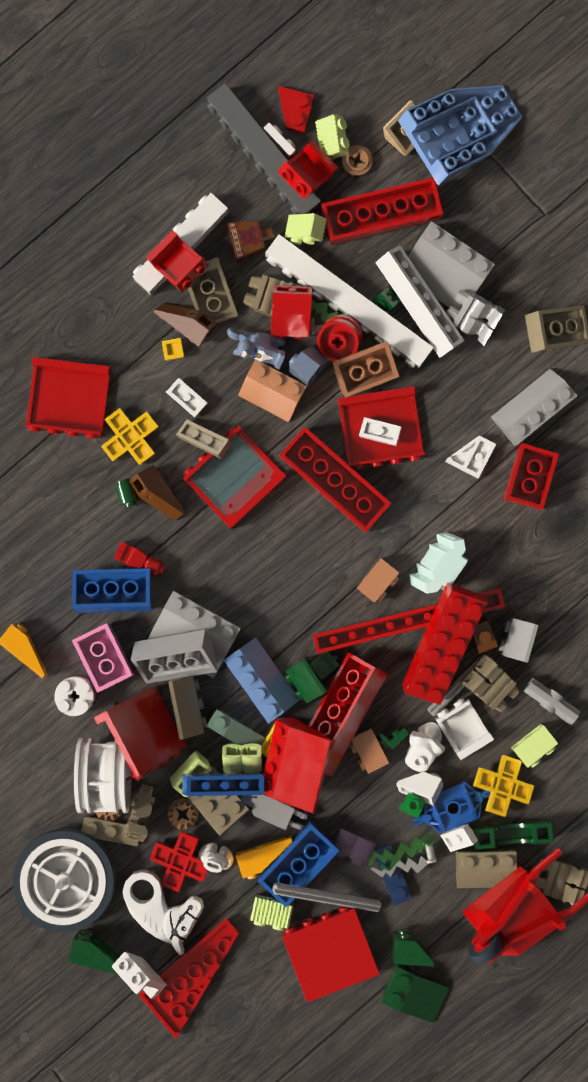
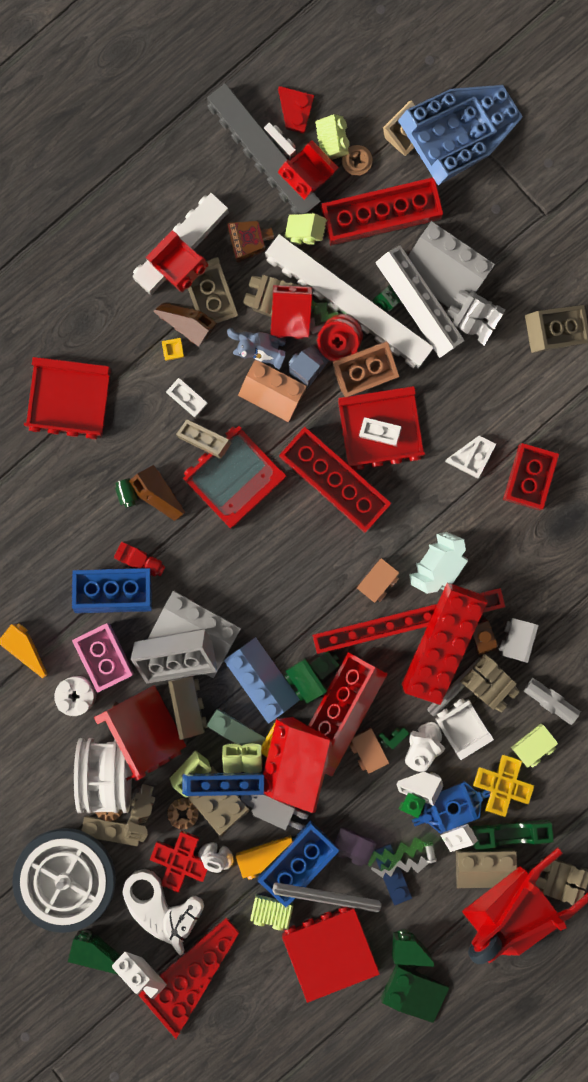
yellow plate [101,408,159,465] -> none
light grey slope [491,369,577,446] -> none

